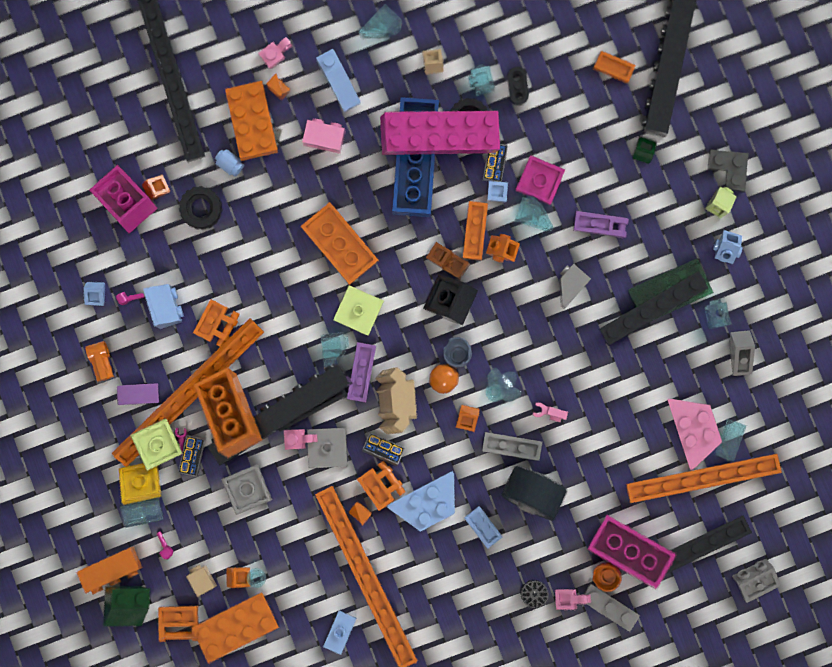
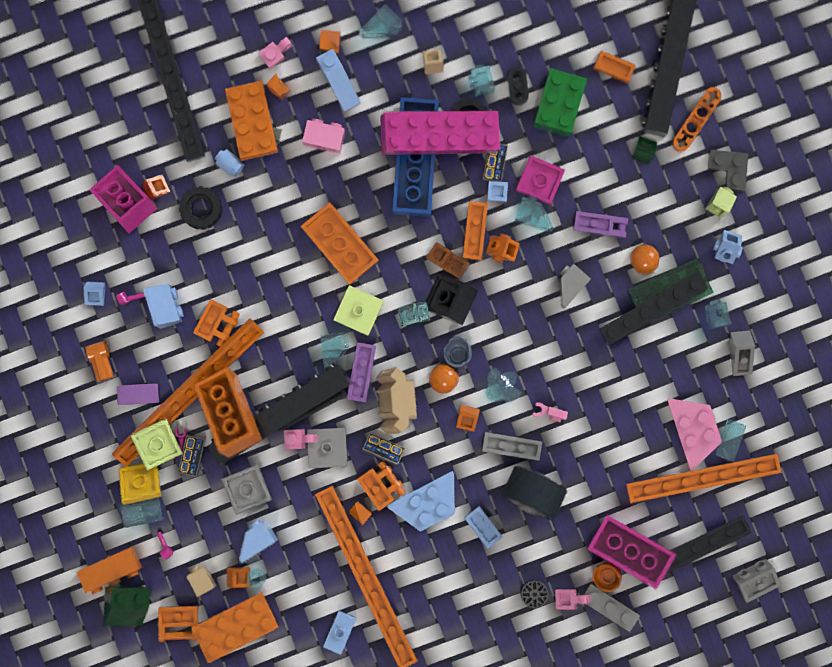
none -> light blue slope [239,520,278,563]
none -> orange slope [319,30,341,54]
none -> clear light blue bracket [398,302,430,327]
none -> green brick [533,68,587,137]
none -> orange hair [630,244,660,275]
none -> orange beam [672,87,722,152]

